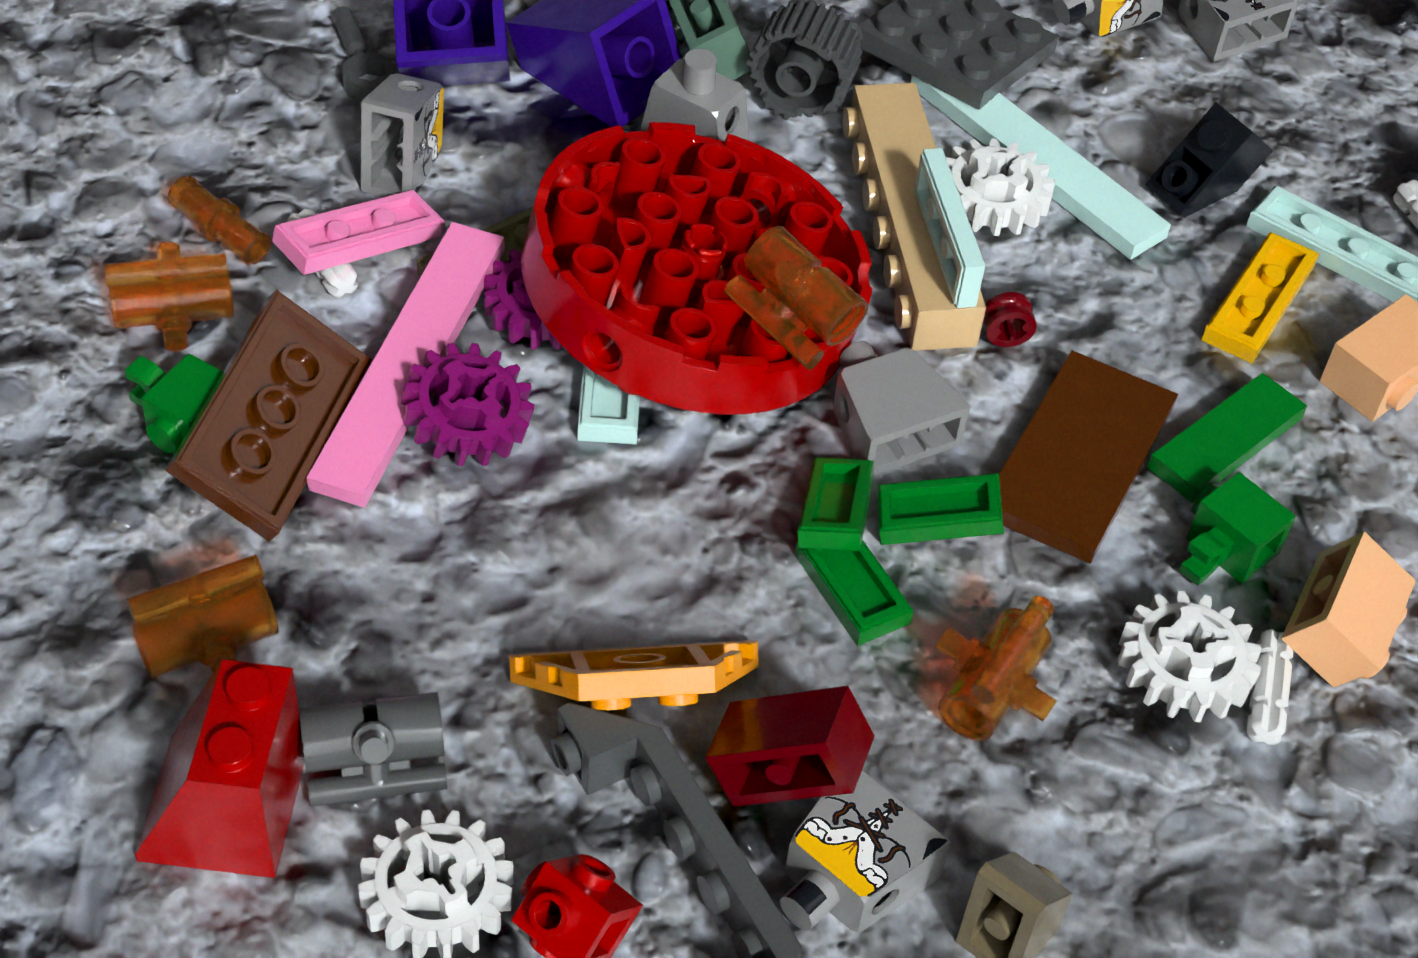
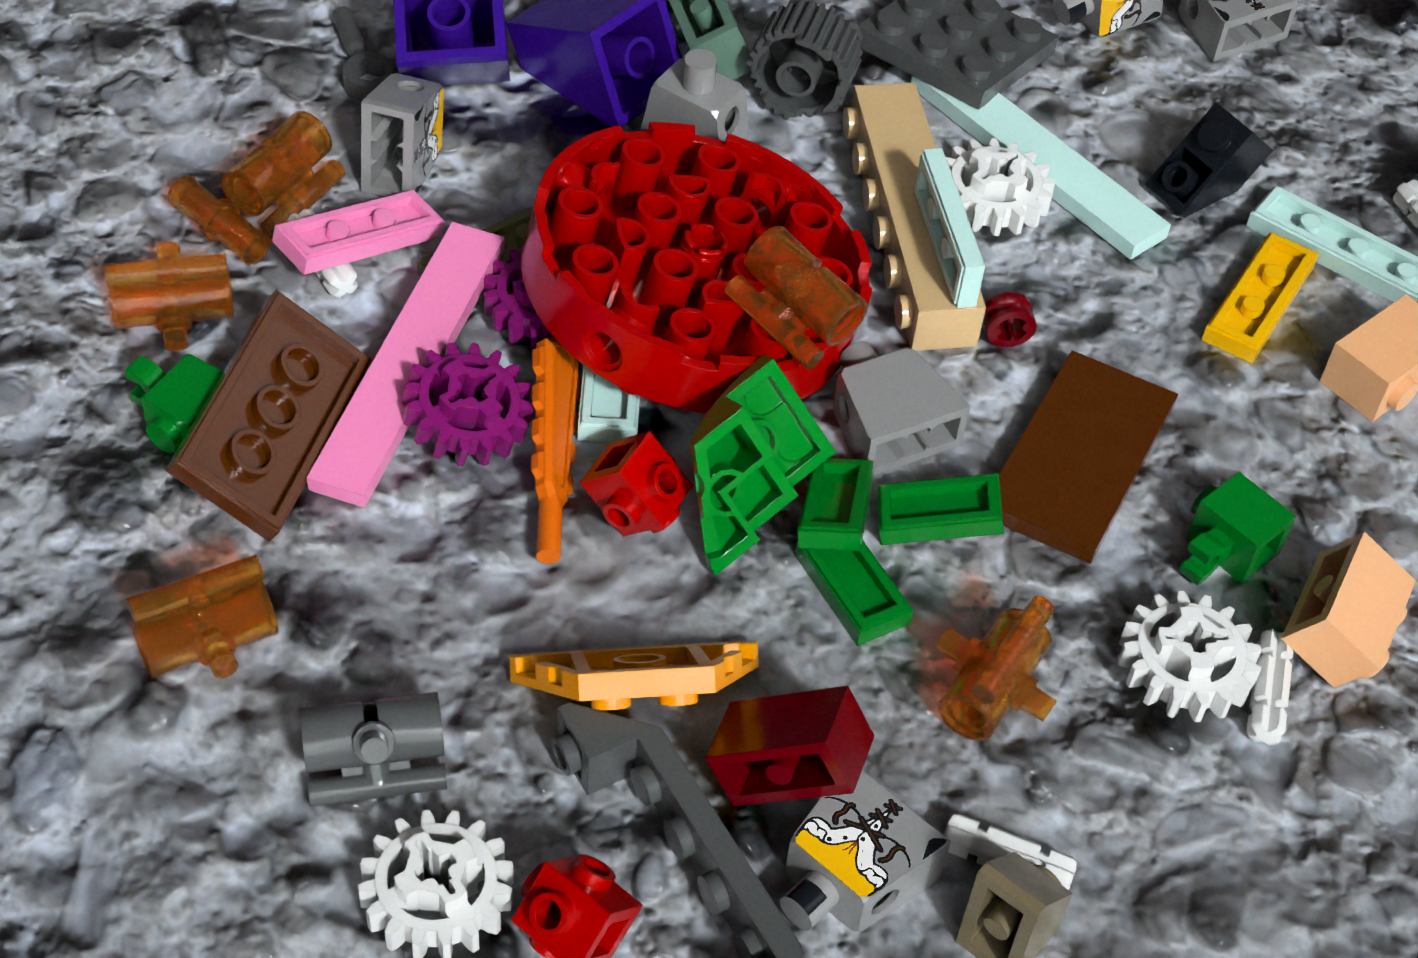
red slope [135,659,305,878] -> none
green tile [1147,372,1307,503] -> none
none -> clear orange pin [221,111,345,239]
none -> orange sword [531,337,582,564]
none -> red brick [579,431,693,537]
none -> green slope [690,354,836,575]
none -> white axle [943,813,1077,890]

